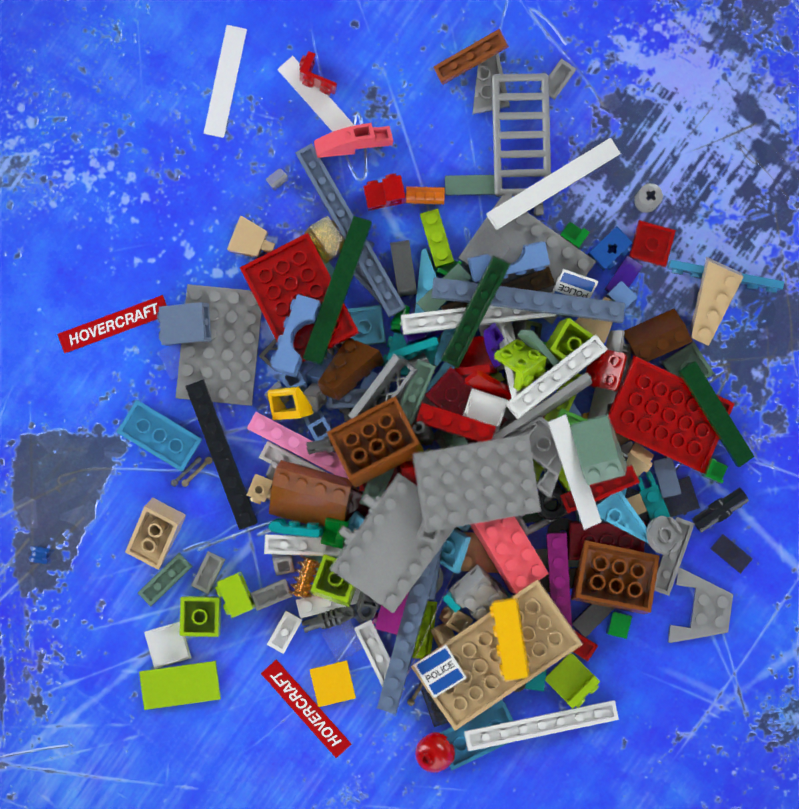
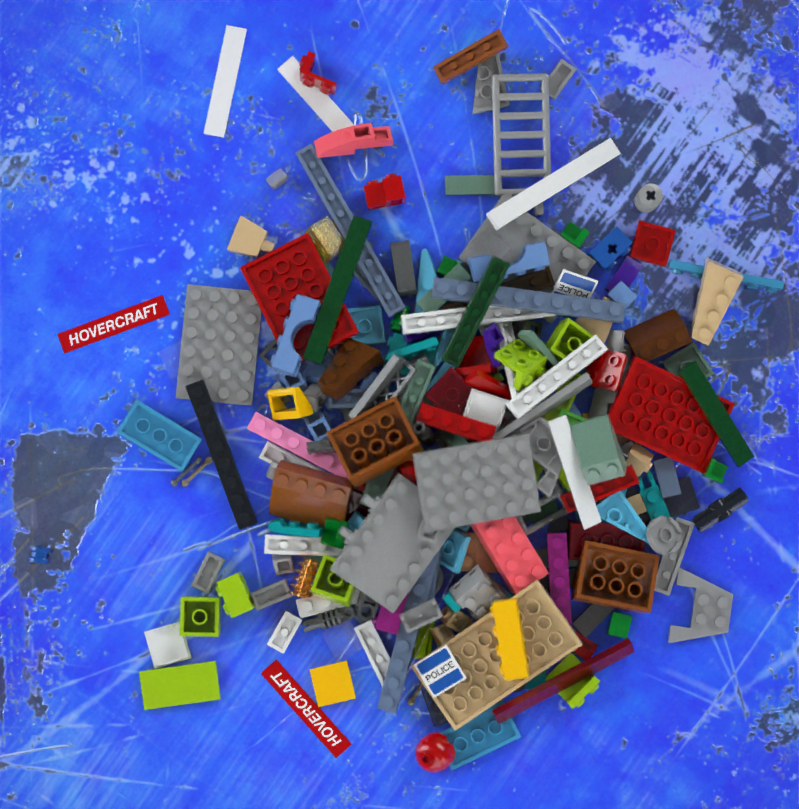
tan slope [125,498,186,570] -> none
sand green tile [138,553,193,607] -> none
sand blue panel [157,302,212,346] -> none
tan brick [247,474,273,504] -> none
orange axle [406,186,445,205] -> none
lime plate [420,208,454,268] -> none
white plate [464,700,619,751] -> none
black tyre [537,486,566,520] -> none
clear smoke plate [710,534,753,574] -> none
none -> light grey hinge [399,598,443,633]
none -> dark red tile [492,638,634,725]

